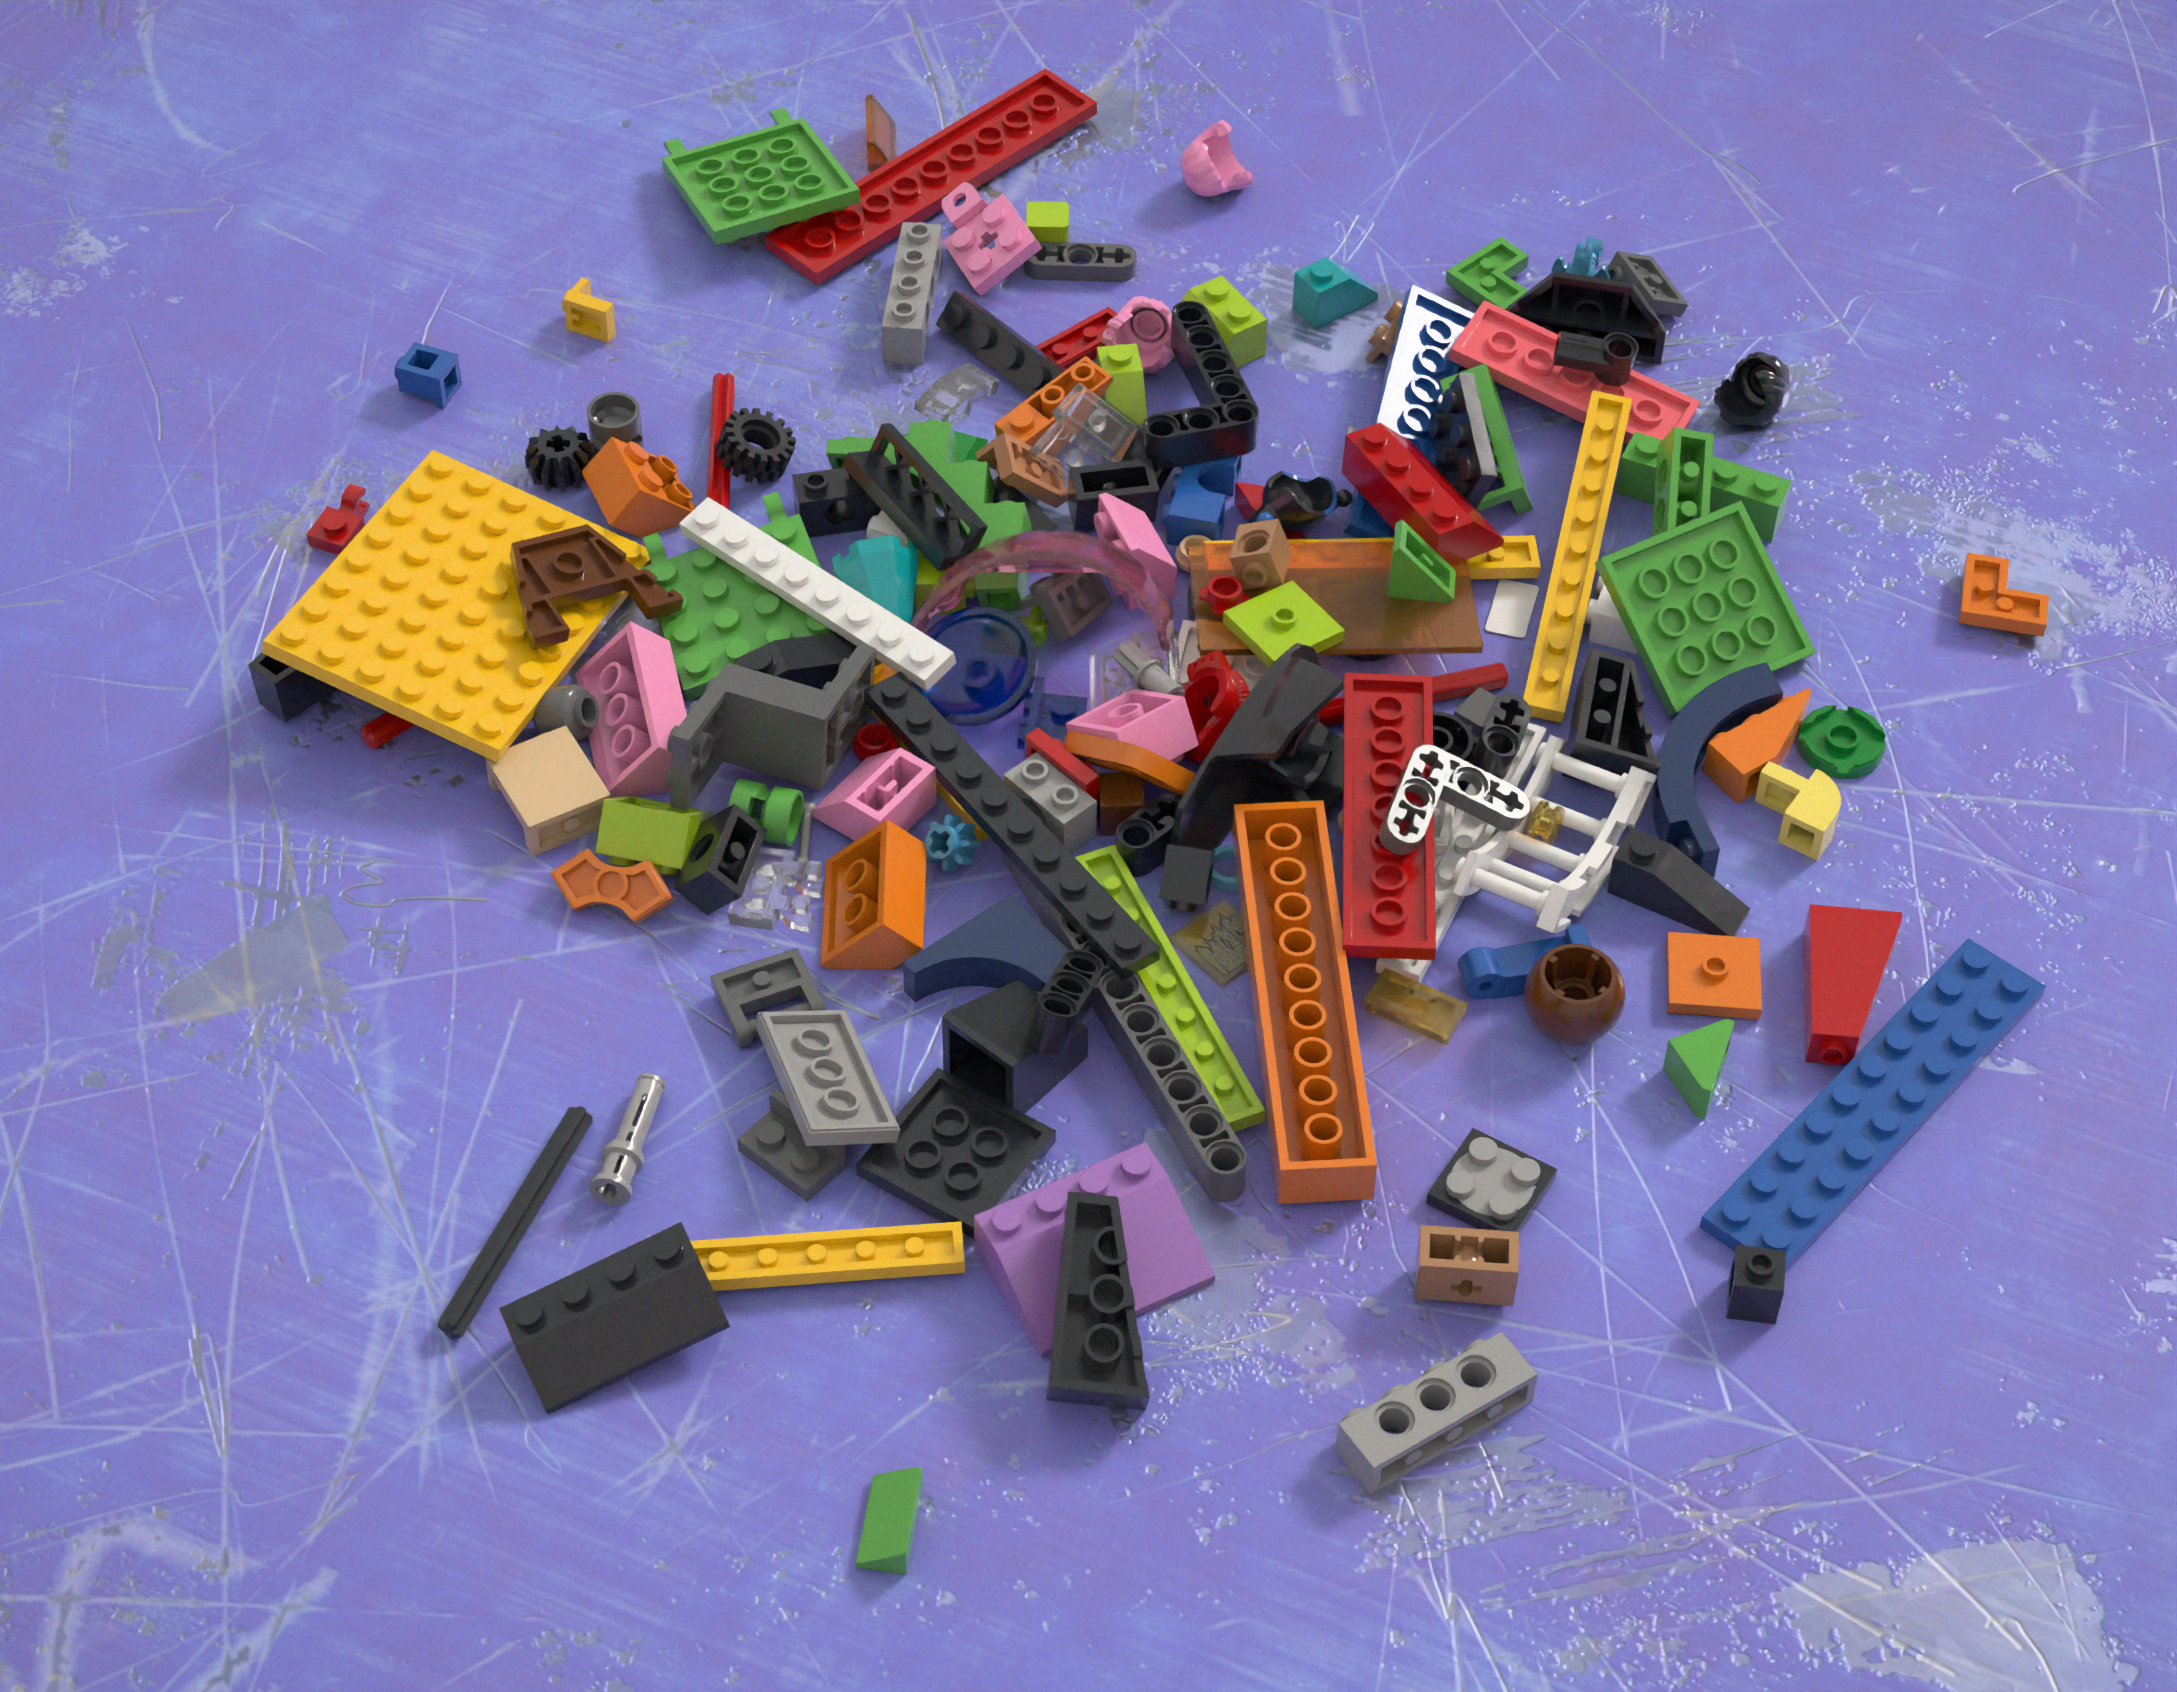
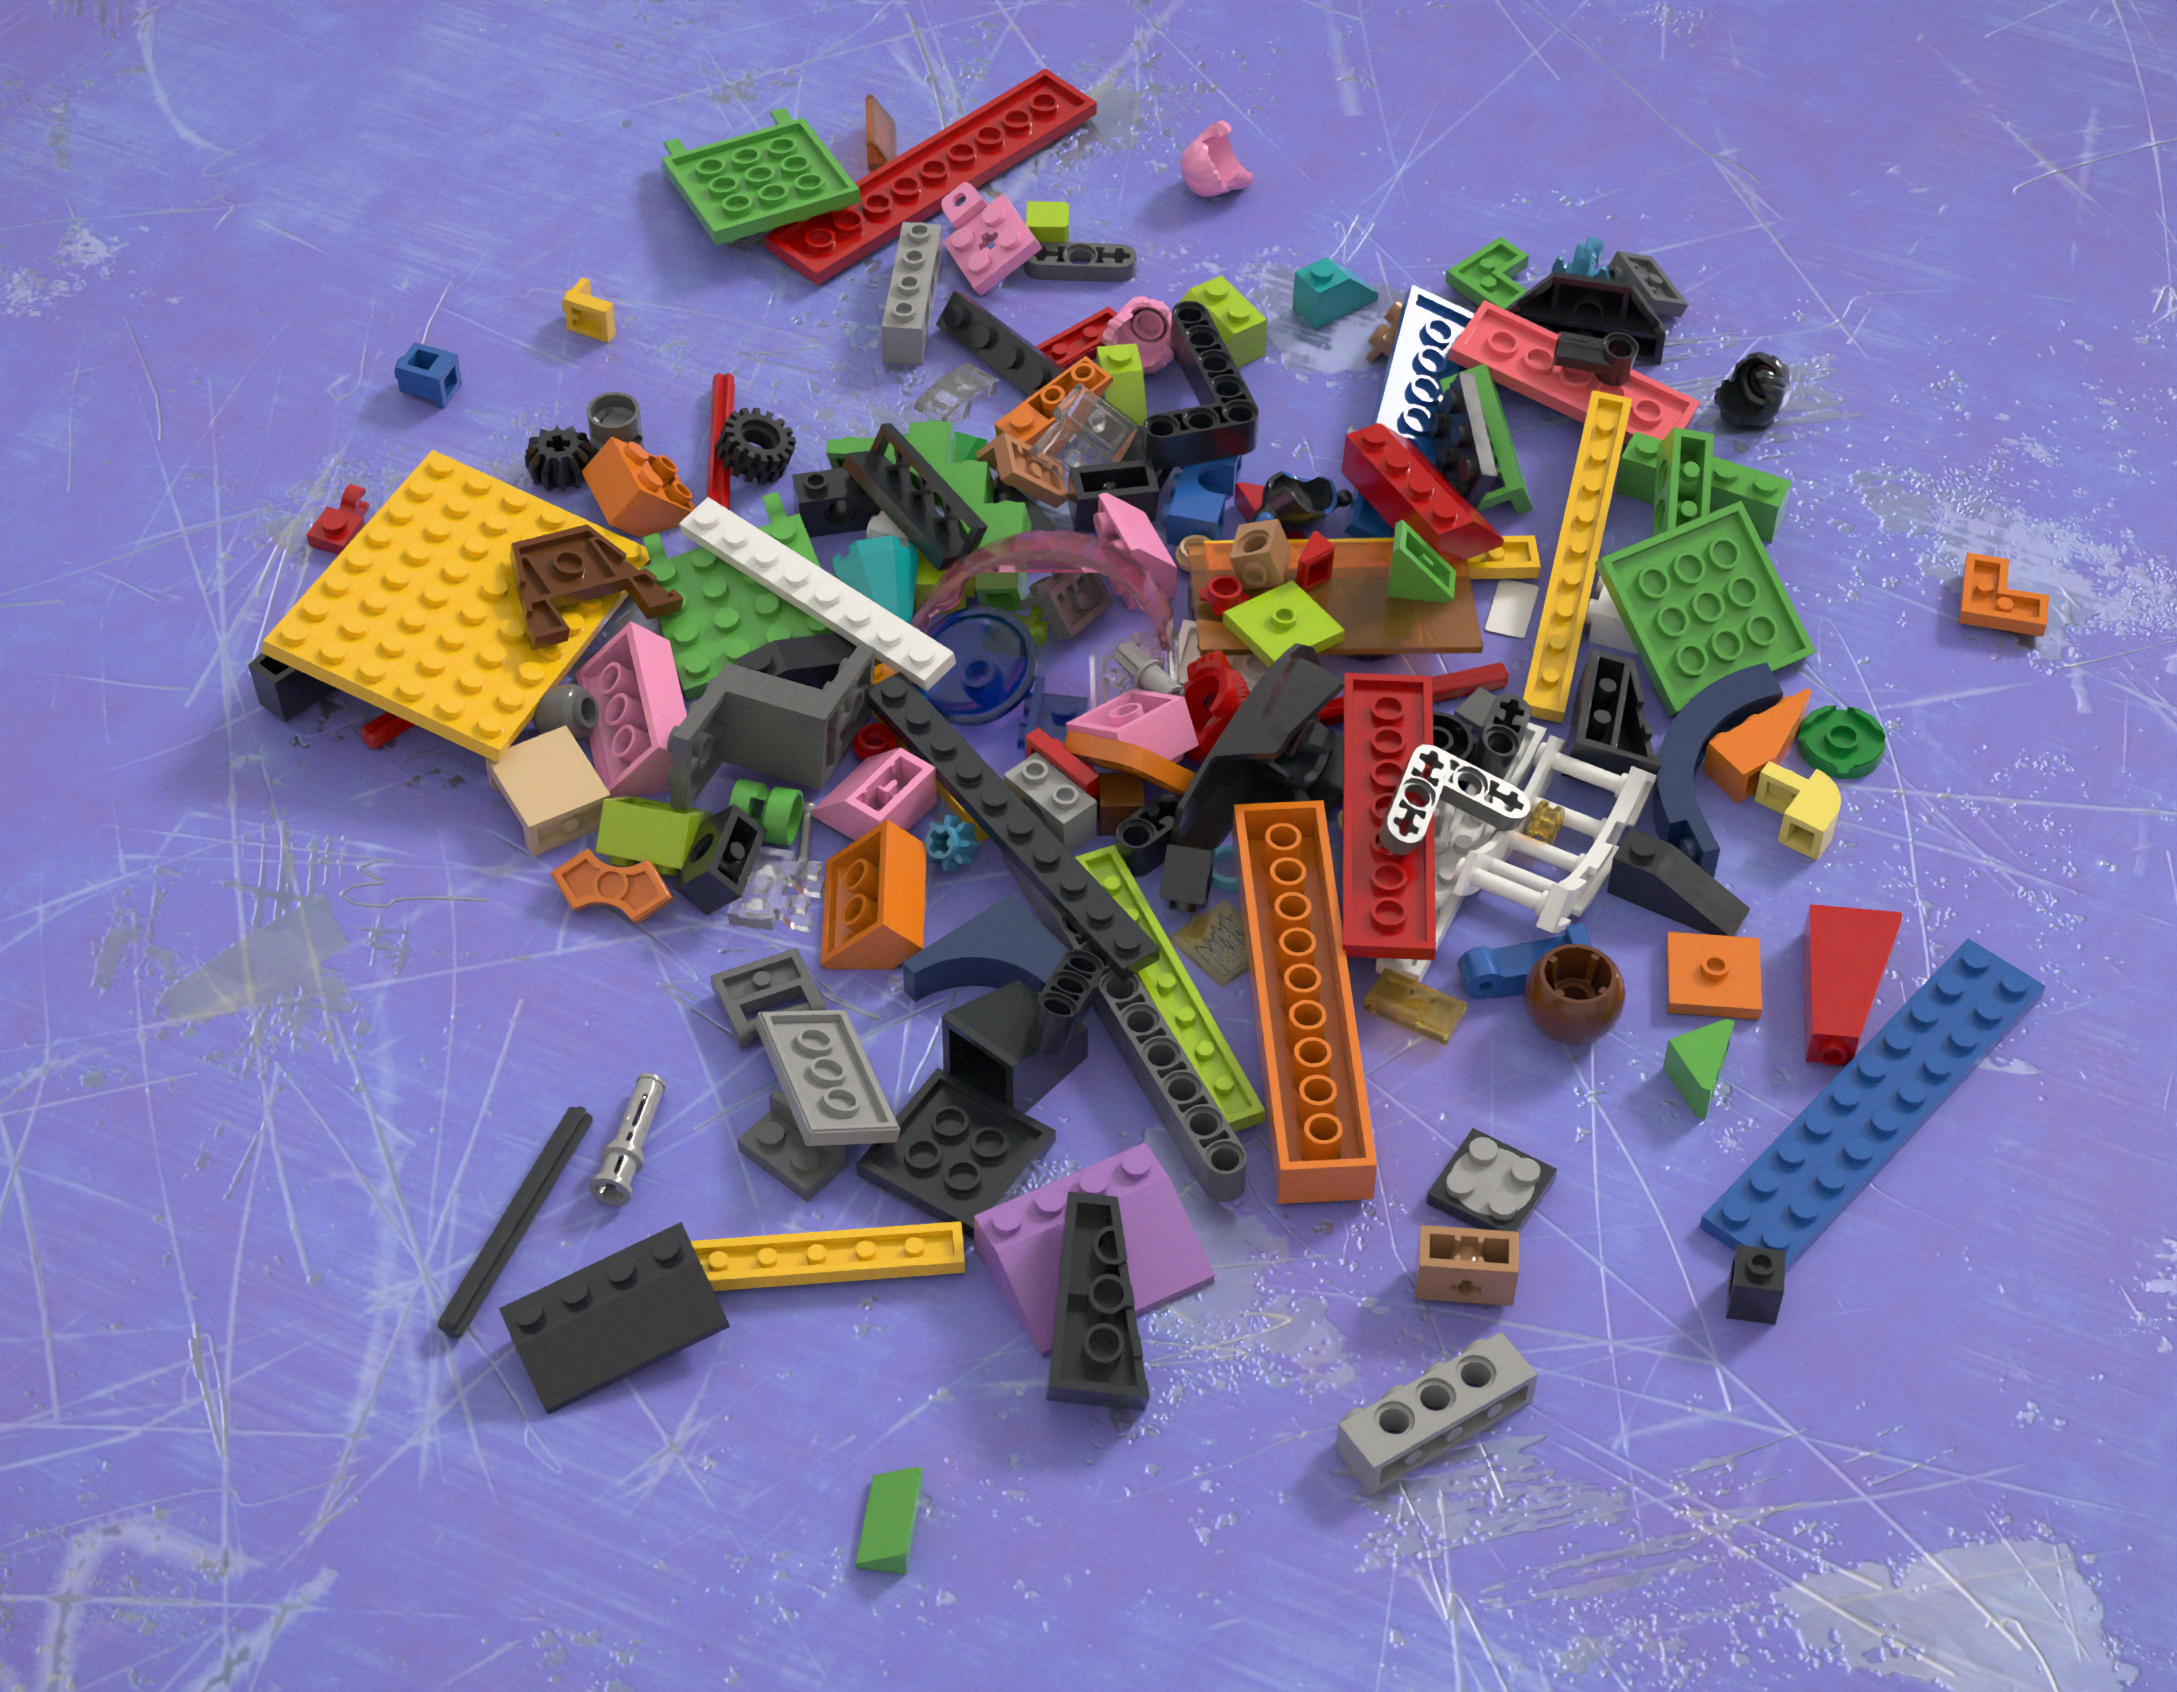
none -> red slope [1296,531,1335,592]

